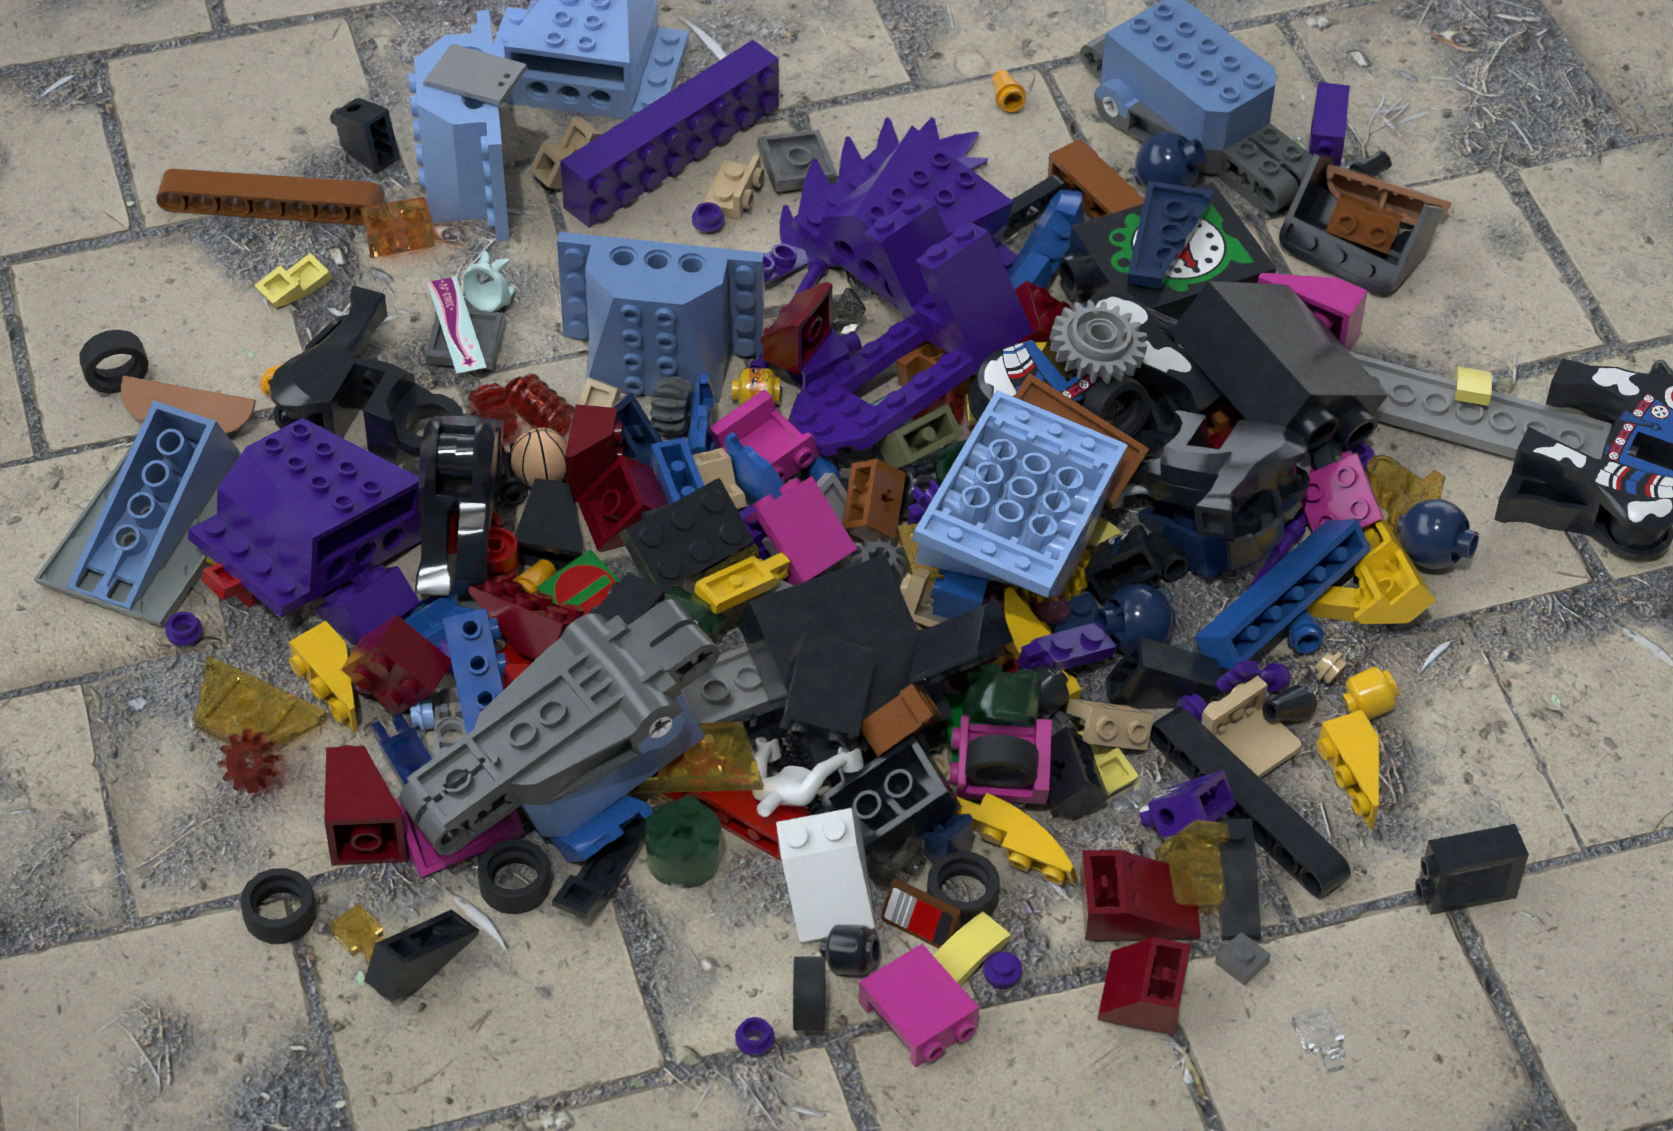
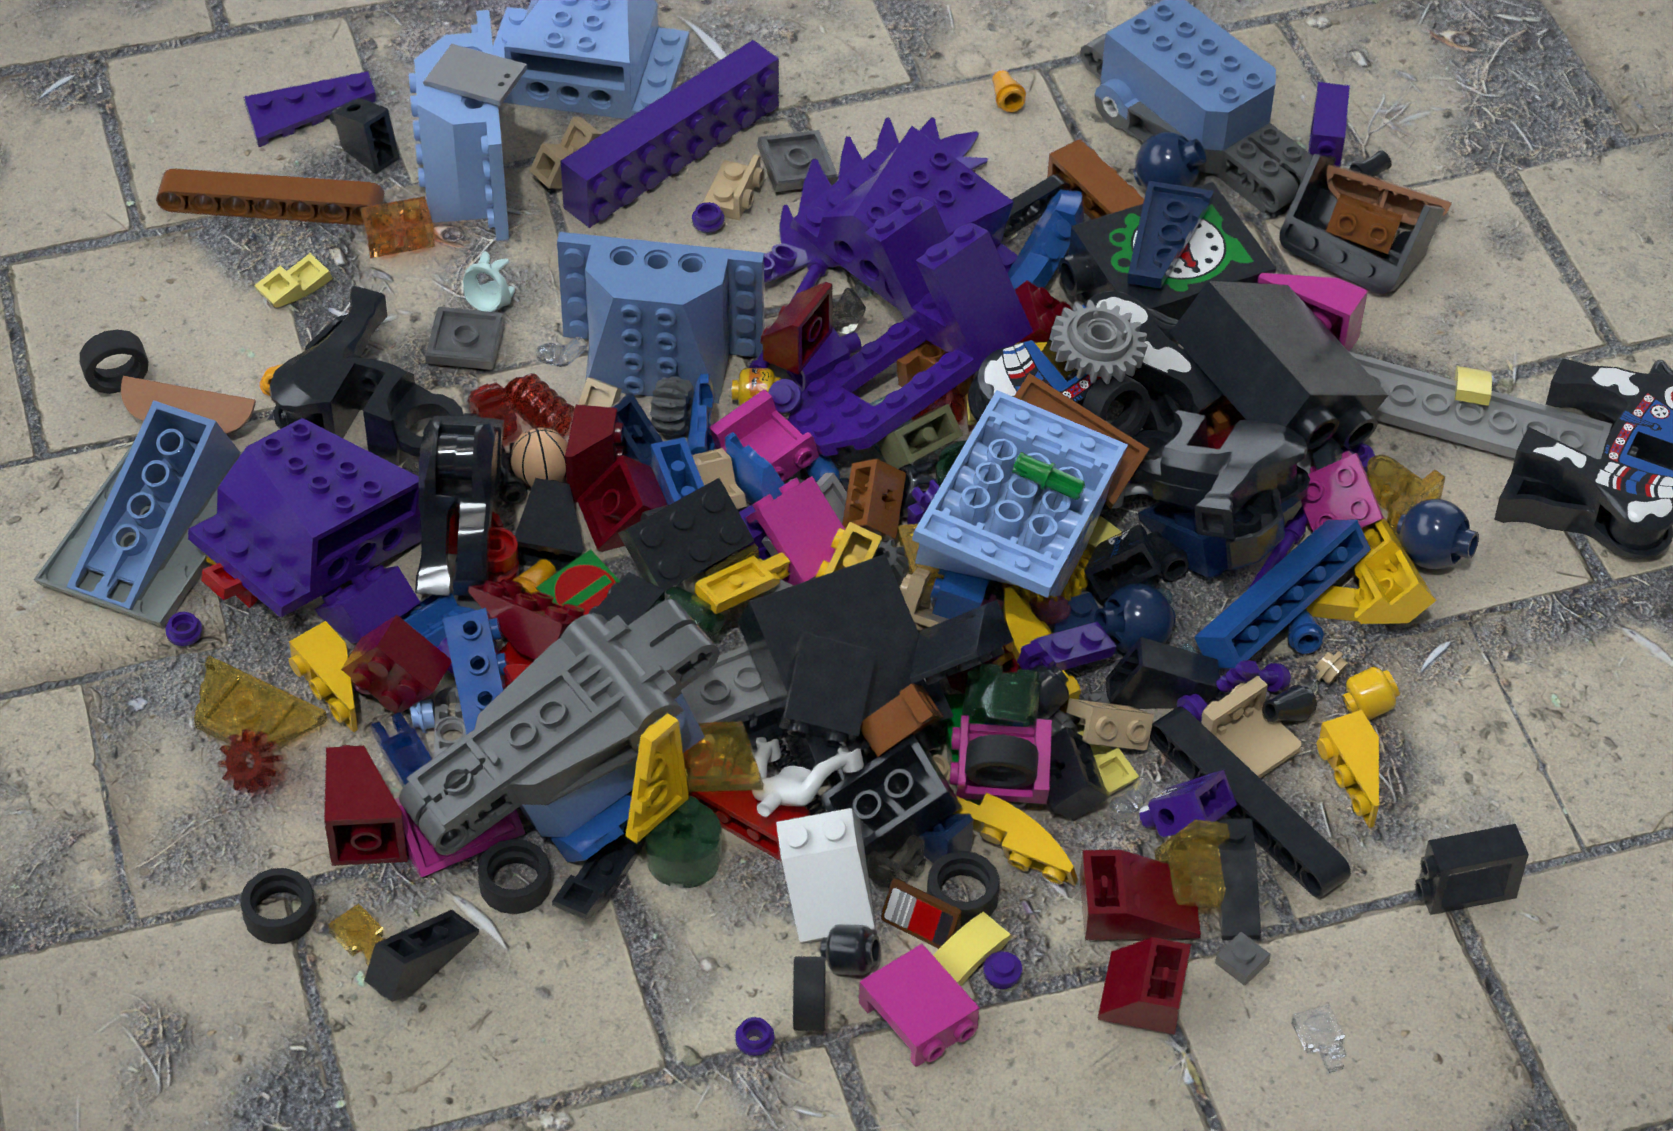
sticker [427,276,487,374] -> none
none -> dark purple wing [244,71,376,148]
none -> clear arm [536,336,587,367]
none -> yellow wing [626,713,689,843]
none -> dark purple plate [768,379,802,414]
none -> yellow brick [815,522,882,578]
none -> green axle [1012,452,1085,500]

